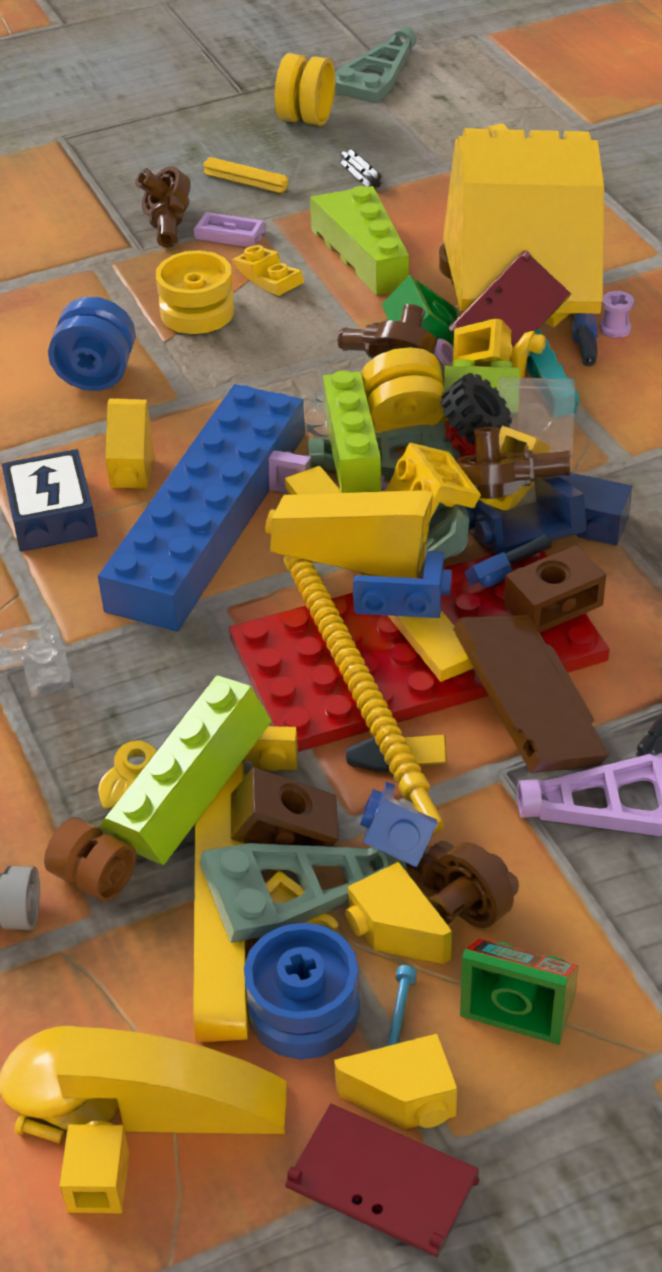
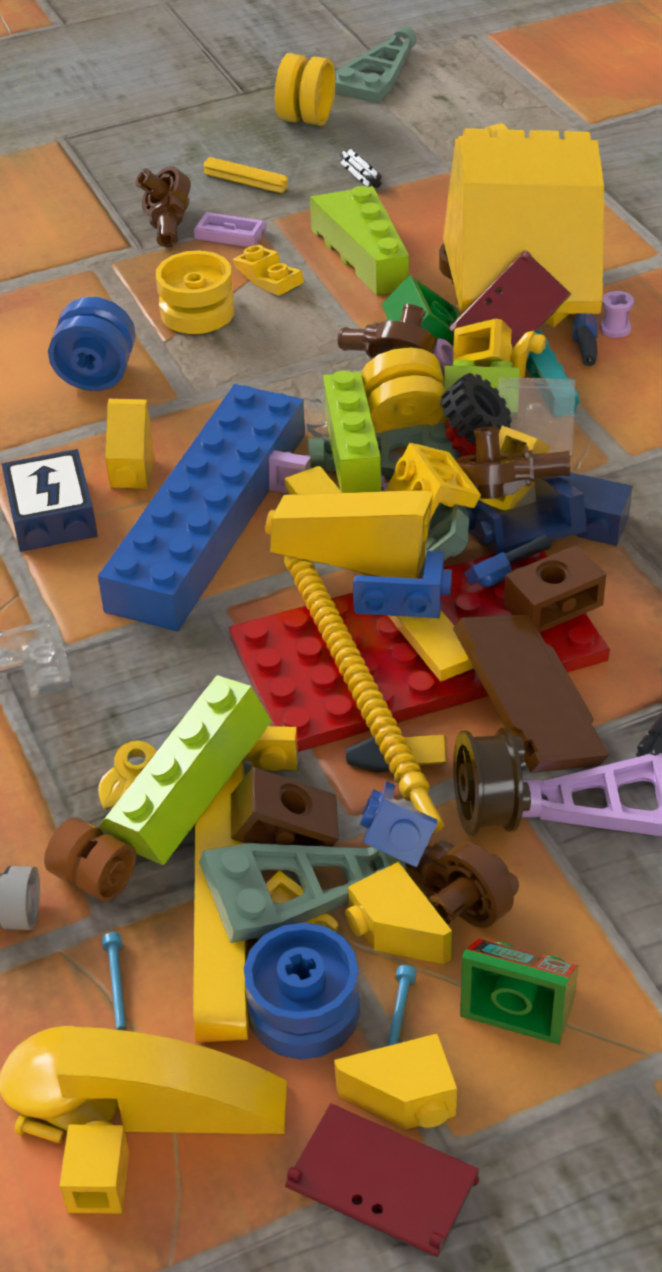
none -> dark azure piece [102,932,126,1030]
none -> dark brown wheel [453,728,531,835]

